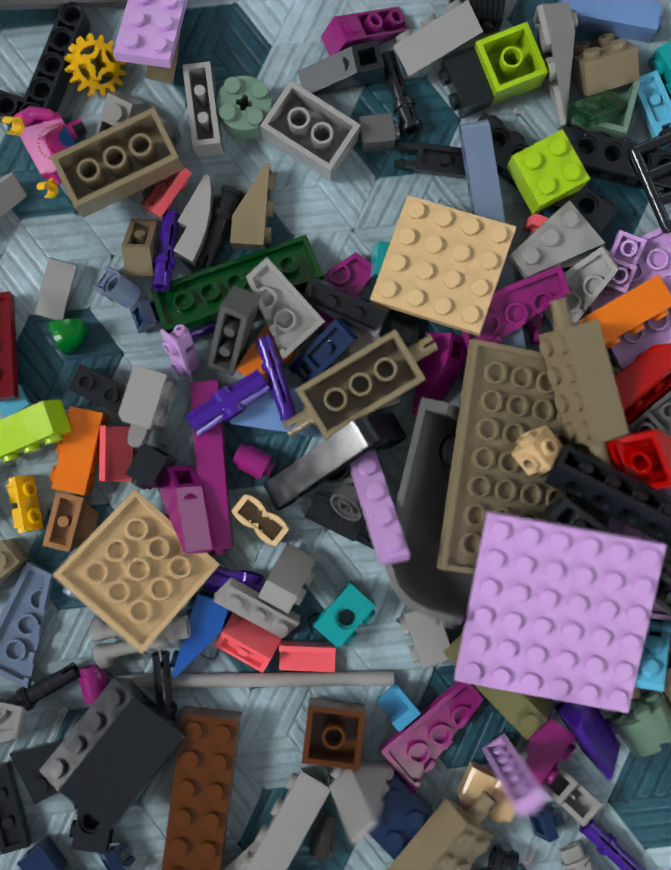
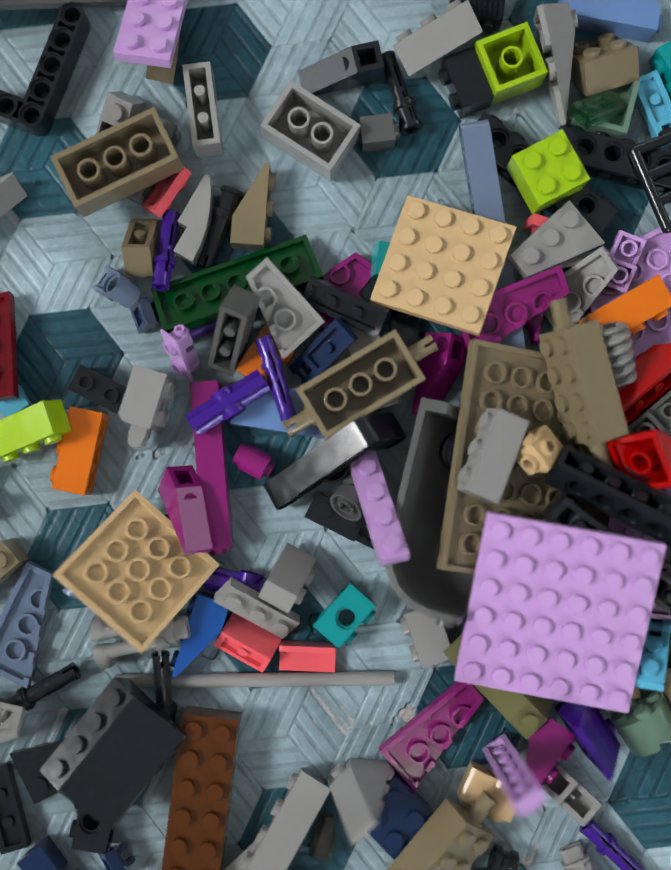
dark pink torso [2,106,88,198] -> none
yellow hinge [6,475,43,533] -> none
light grey slope [35,257,78,320] -> none
medium nougat slope [42,491,99,552] -> none
green brick [48,319,88,355] -> none
yellow gear [64,33,126,98] -> none
magenta brick [78,663,110,705] -> none
coral panel [99,425,135,482] -> none
black brick [125,444,177,490] -> none
sand green brick [216,76,273,142] -> none
tan brick [232,494,290,546] -> none
reddish brown brick [302,697,366,770] -> none
magenta slope [321,6,409,56] -> none
dark azure panel [377,682,421,732] -> none
black hinge [394,142,466,179] -> none
dark blue tile [528,806,565,842] -> none
none -> light grey brick [456,408,529,504]
none -> light grey piece [600,322,637,387]

